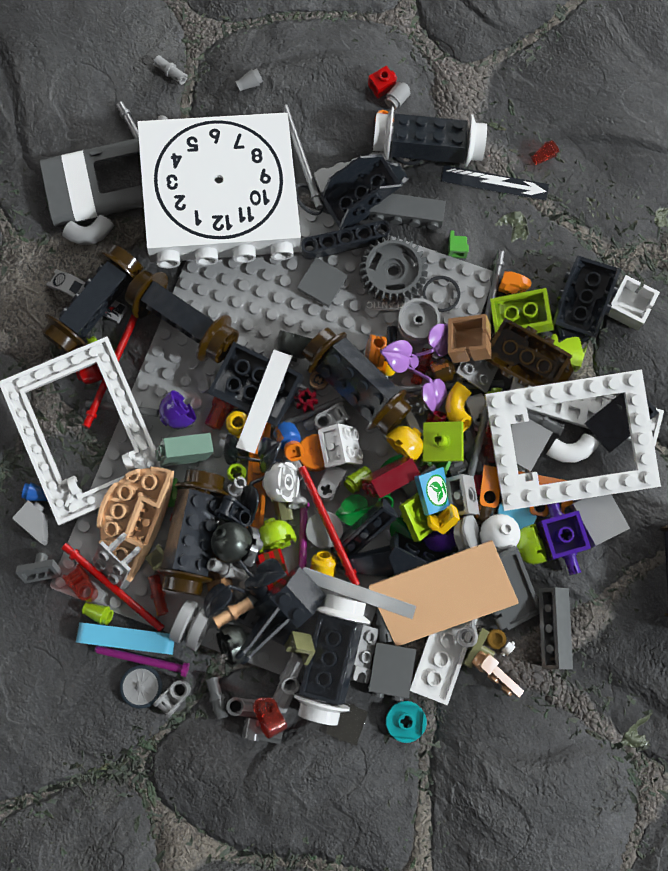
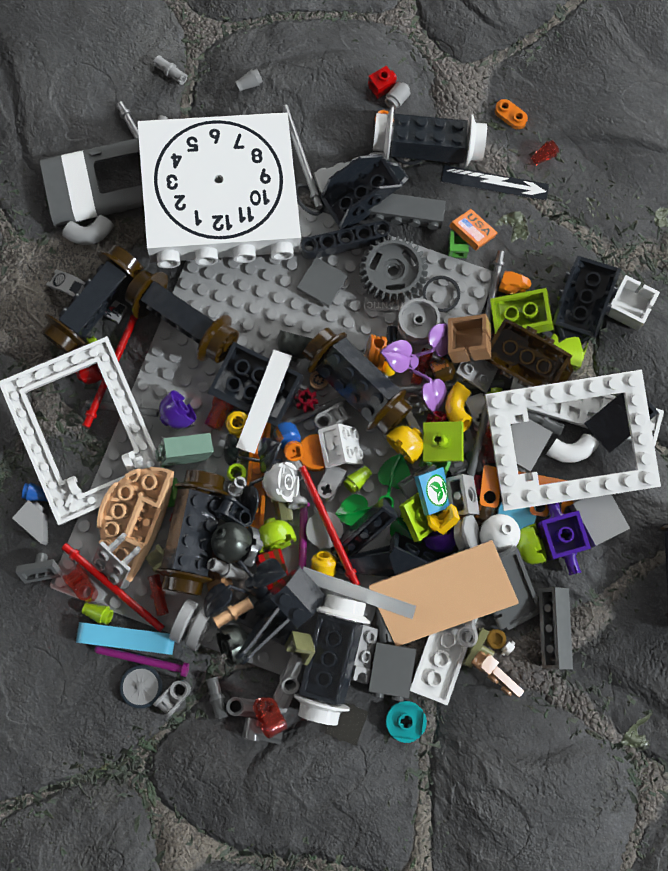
dark red brick [361,457,421,498] -> none
none -> orange tile [449,209,497,250]
none -> orange plate [495,99,528,130]

